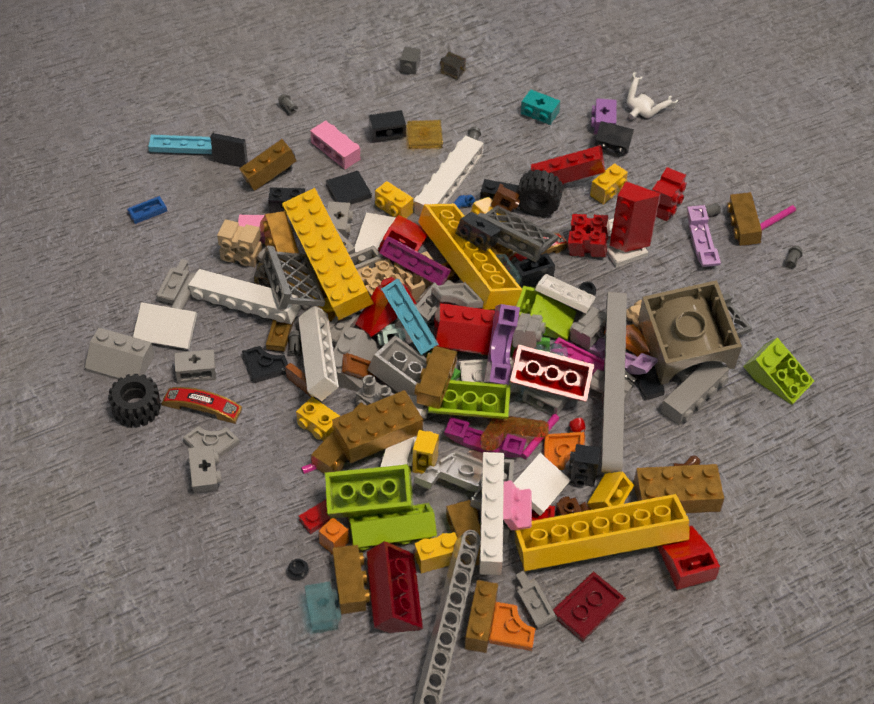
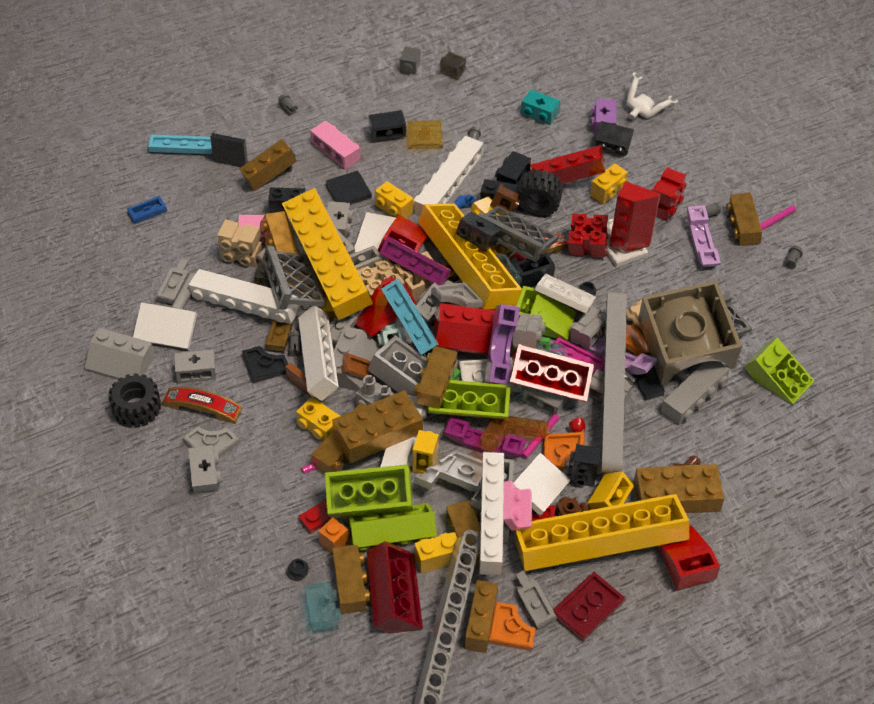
none -> black brick [495,151,531,185]

